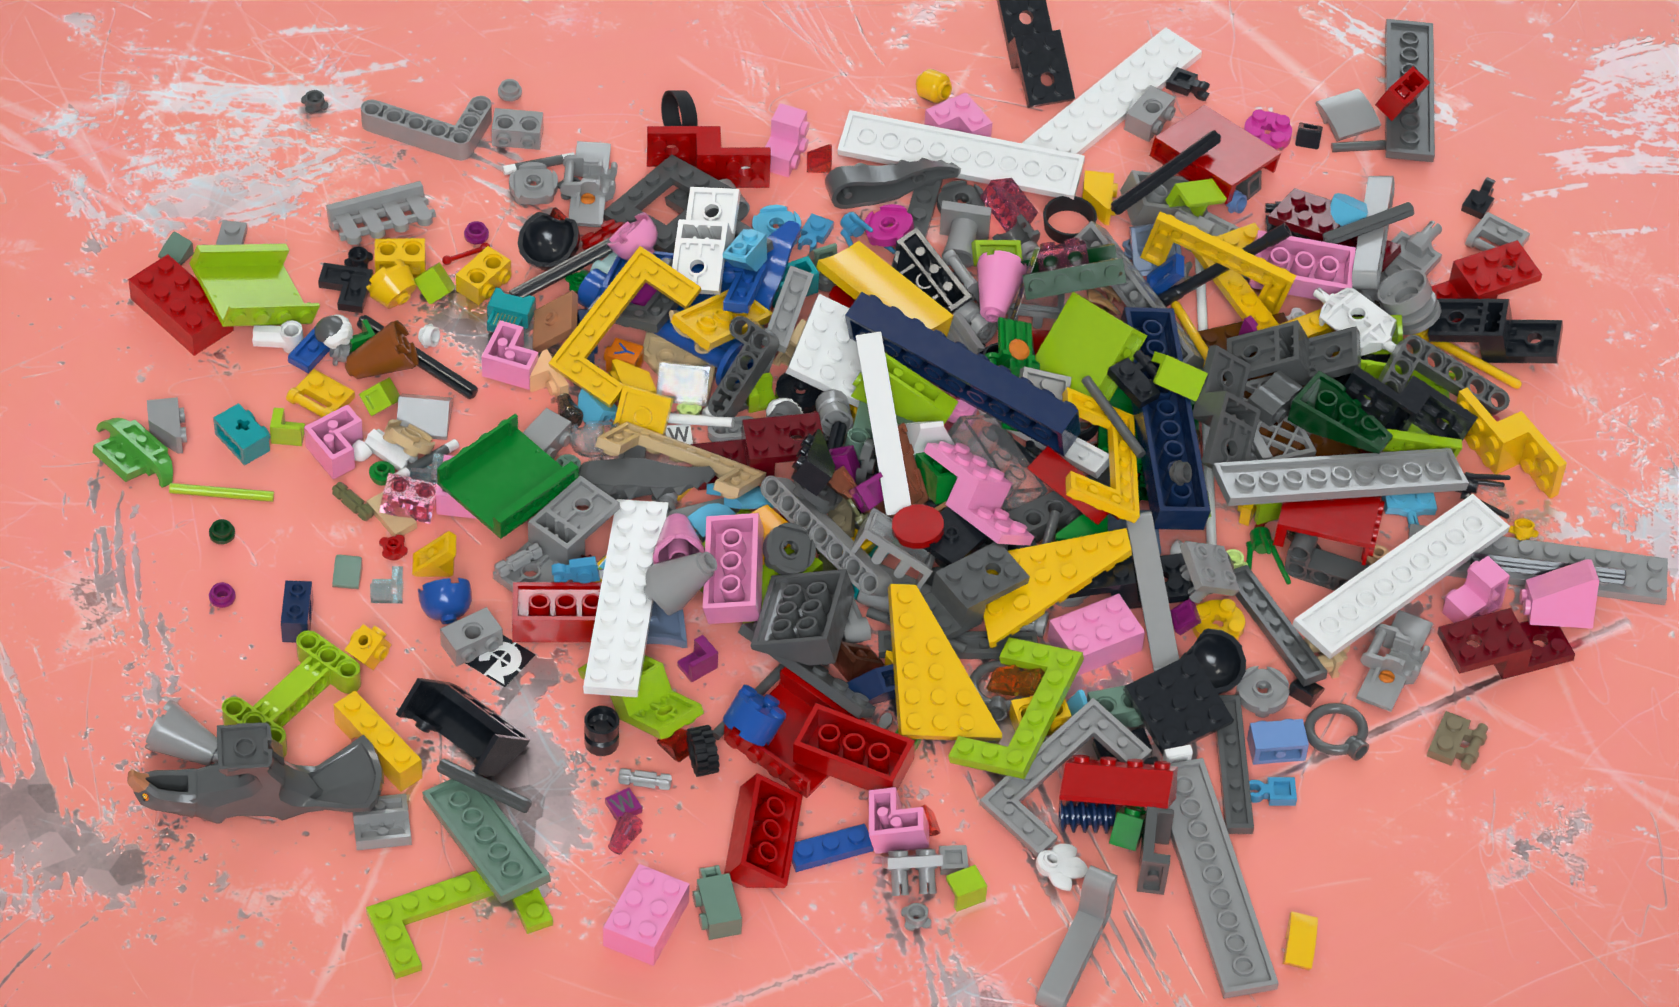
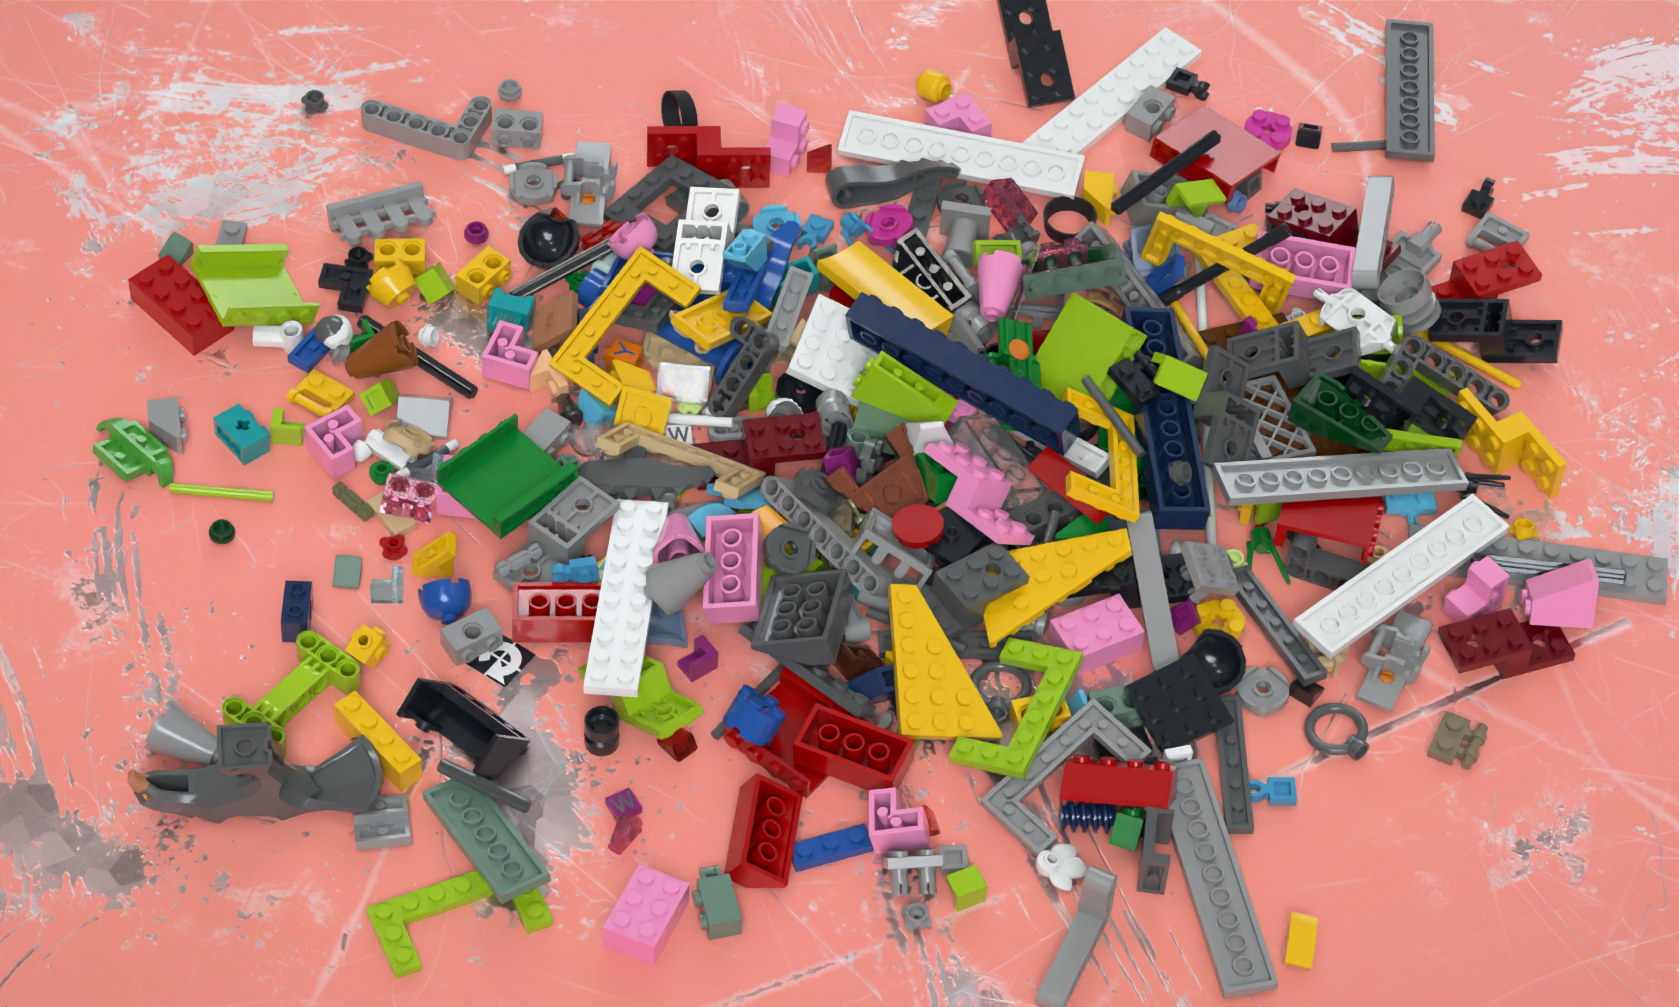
magenta plate [209,582,236,608] -> none
red hinge [442,243,490,265] -> none
light grey axle [618,768,672,790] -> none
black tyre [686,725,720,777] -> none
black slope [791,428,835,496] -> none
magenta panel [849,472,884,513] -> none
white sticker [856,332,911,515] -> none
clear orange slope [986,665,1045,696] -> none
light grey plate [1019,366,1071,401] -> none
medium blue brick [1247,719,1309,765] -> none
dark grey brick [1248,370,1304,427] -> none
light grey slope [1315,88,1381,141] -> none
dark grey axle [1322,202,1415,244] -> none
medium azure brick [1330,193,1368,226] -> none
red brick [1375,66,1430,121] -> none

